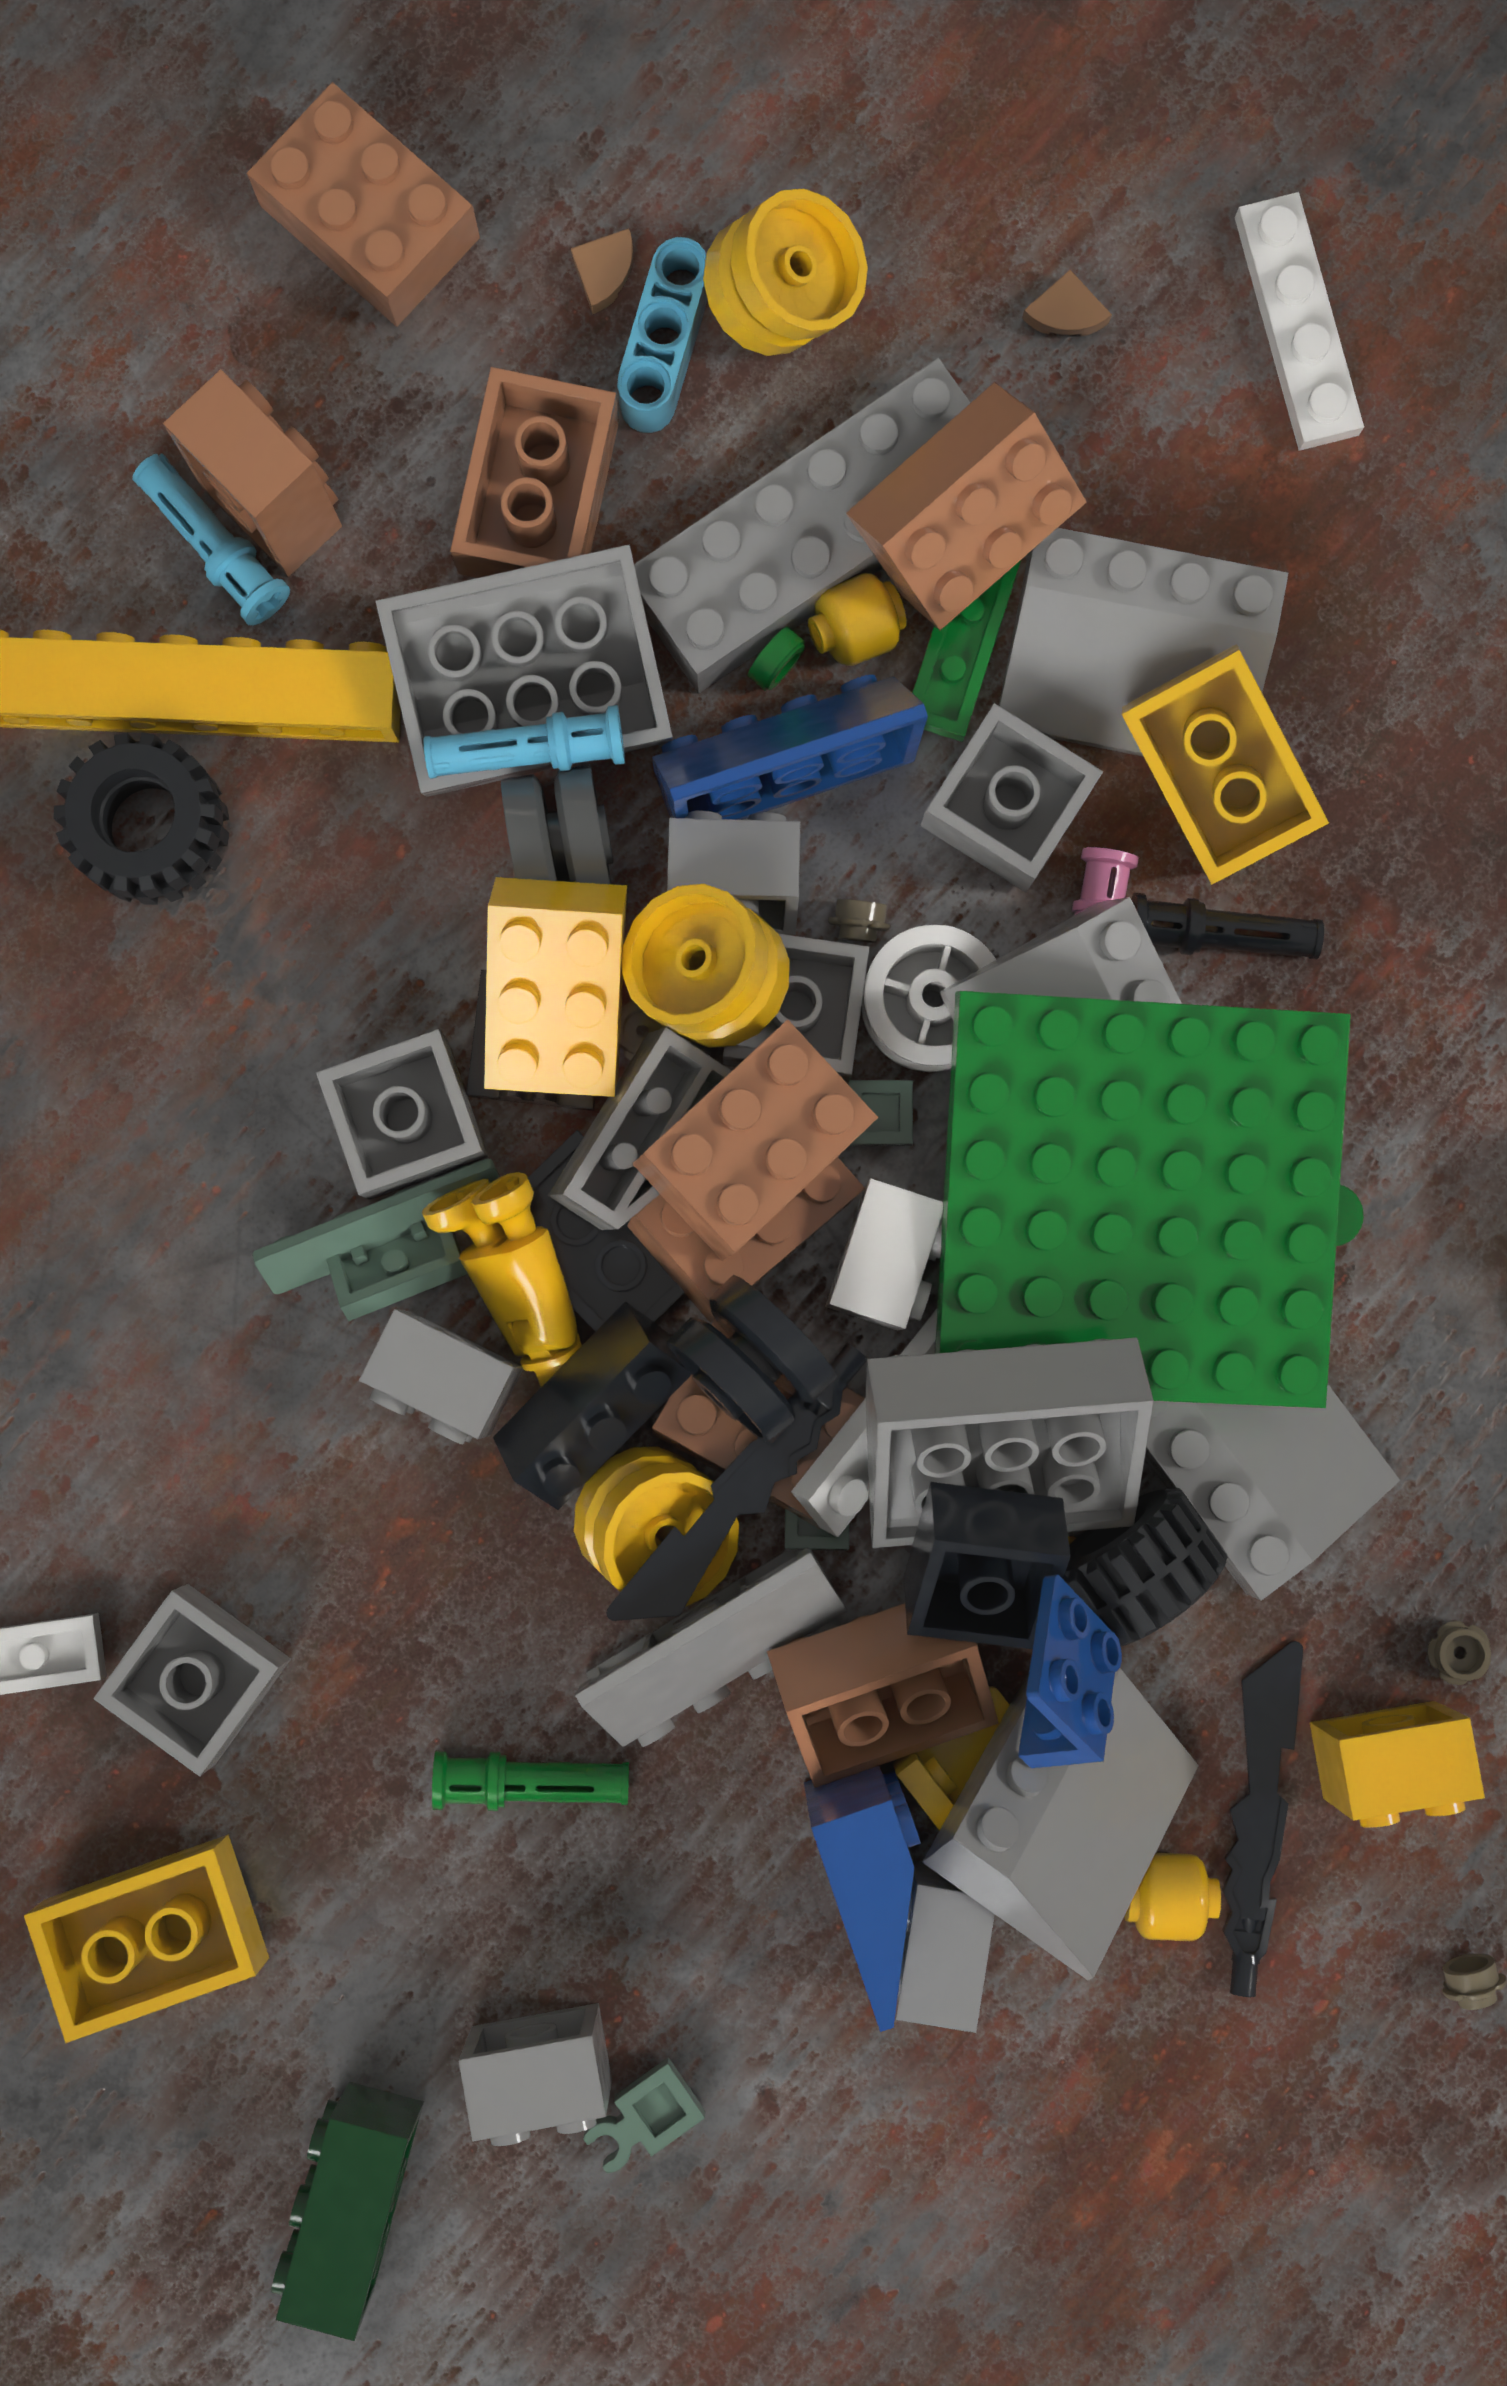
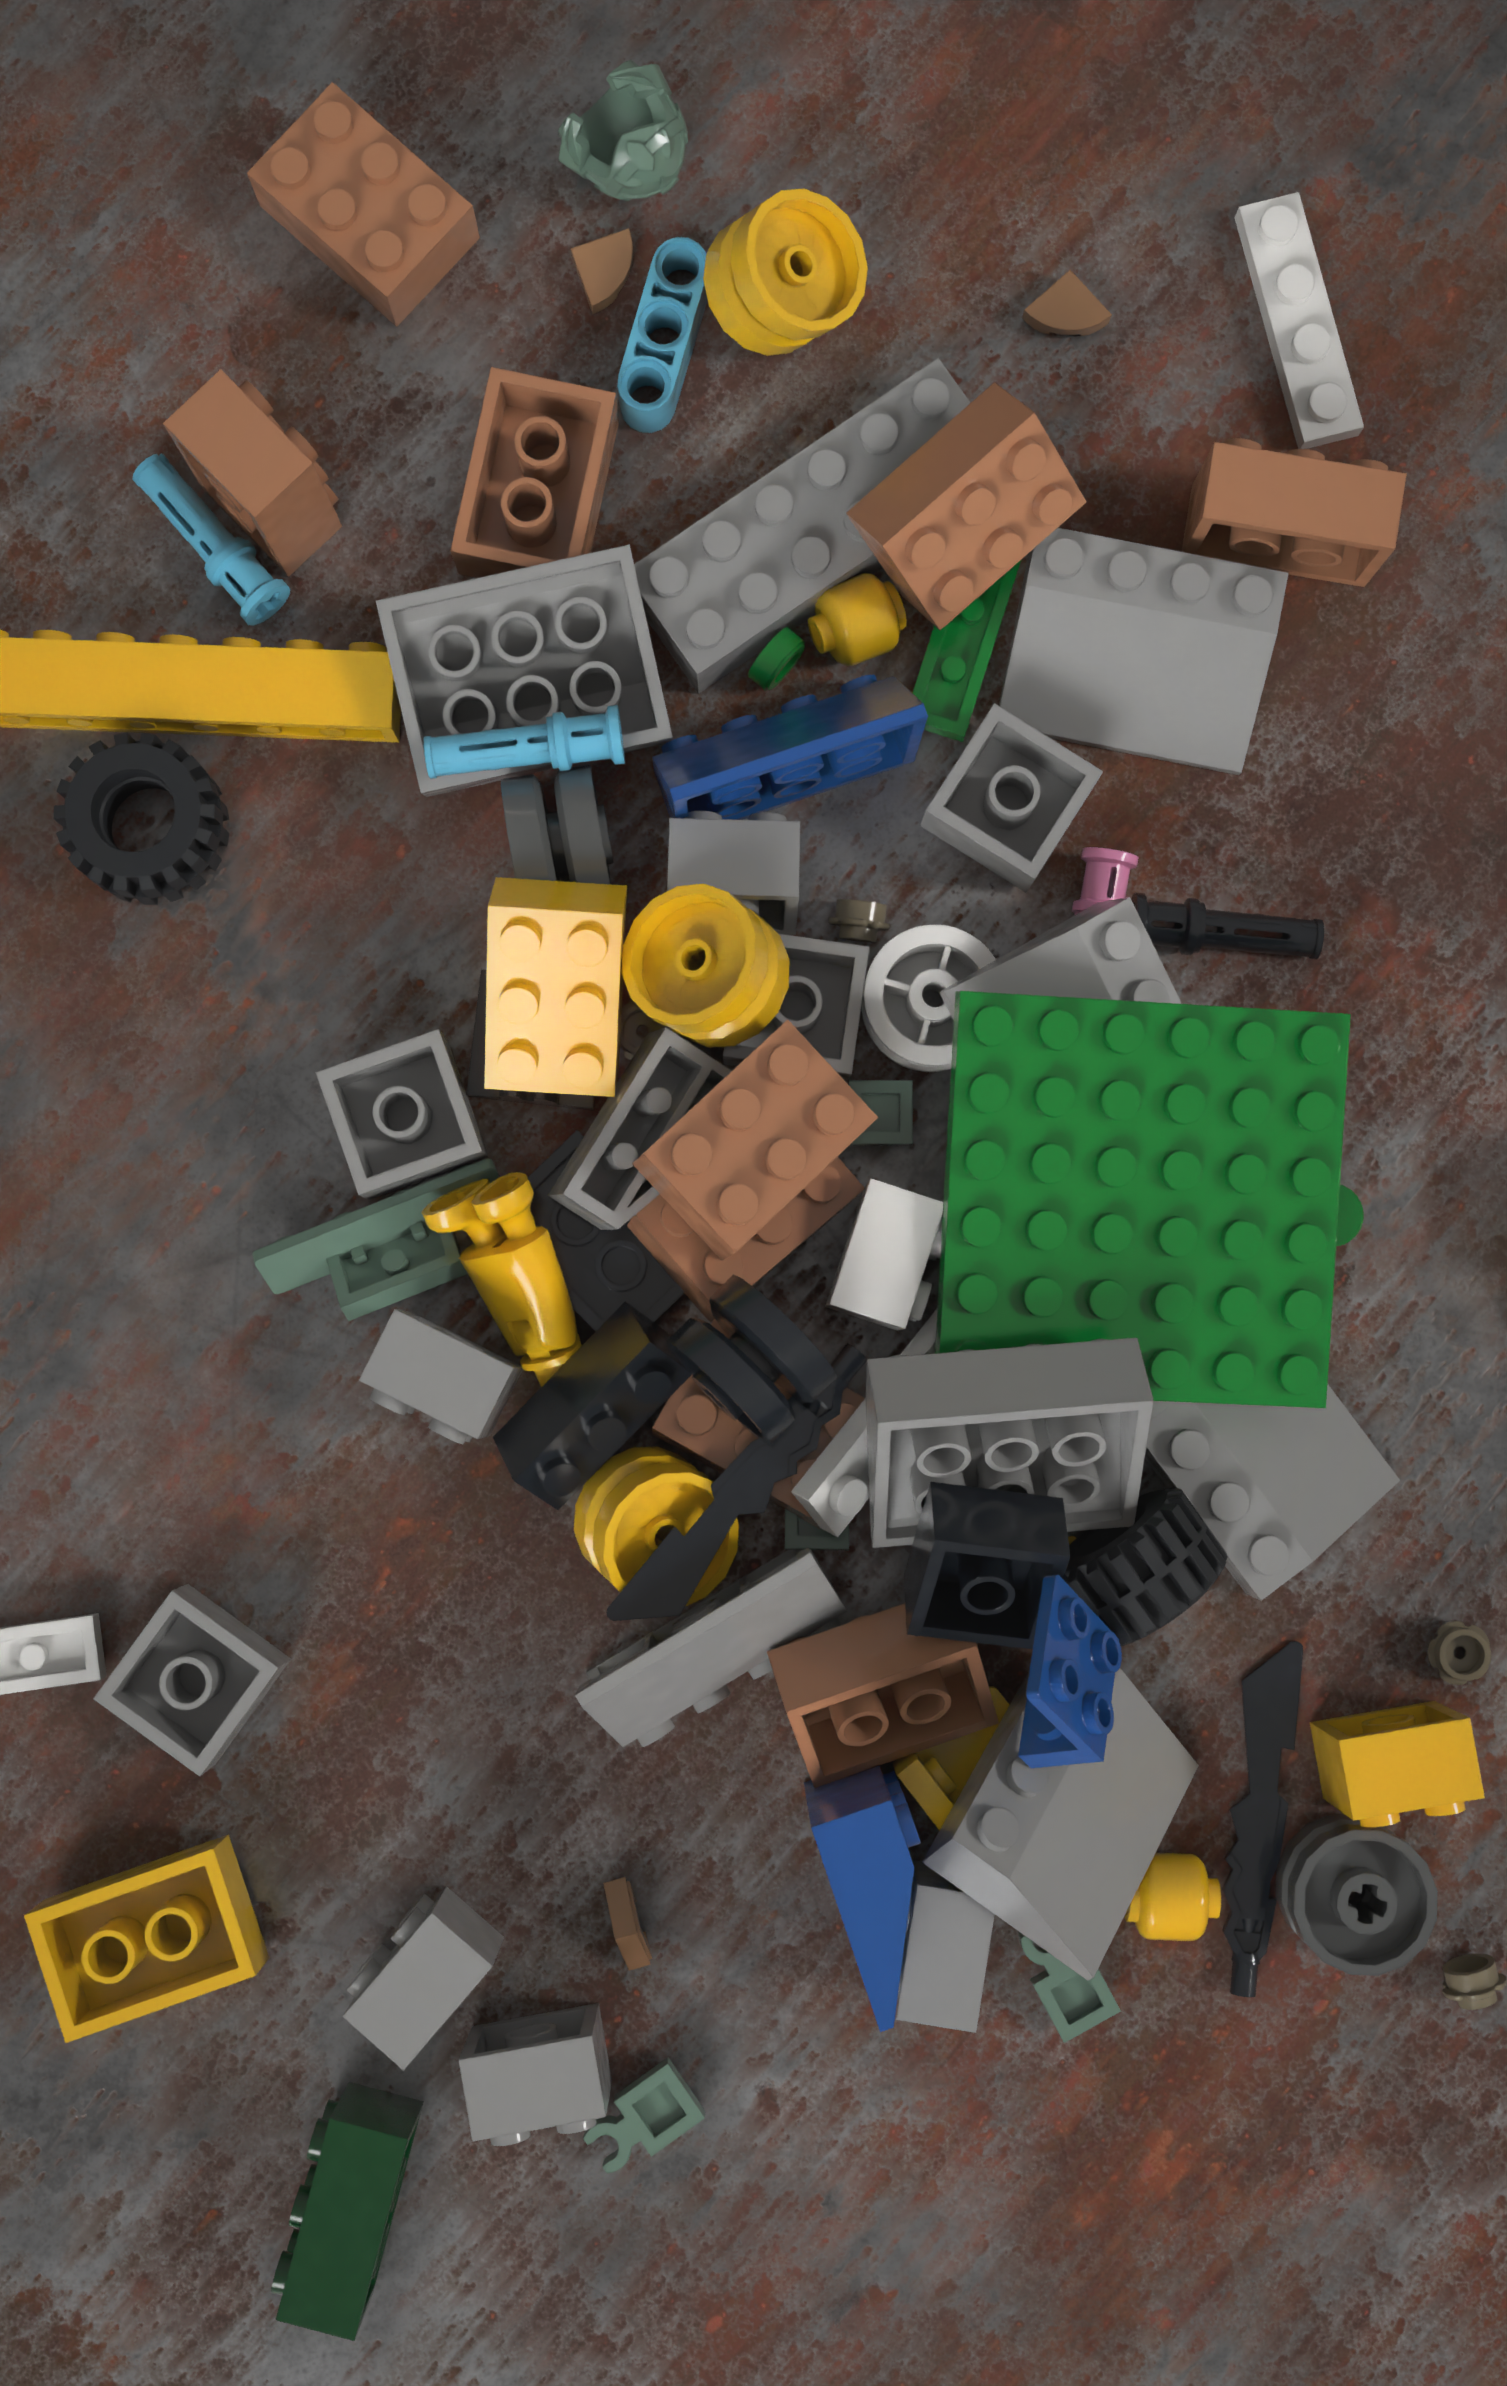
green pin [432,1750,629,1811] -> none
yellow brick [1121,644,1329,885] -> none
none -> light grey brick [343,1886,504,2071]
none -> sand green helmet [558,60,688,201]
none -> medium nougat tile [603,1877,652,1971]
none -> sand green plate [1018,1932,1121,2043]
none -> nougat brick [1182,438,1407,587]
none -> dark grey wheel [1275,1814,1438,1976]

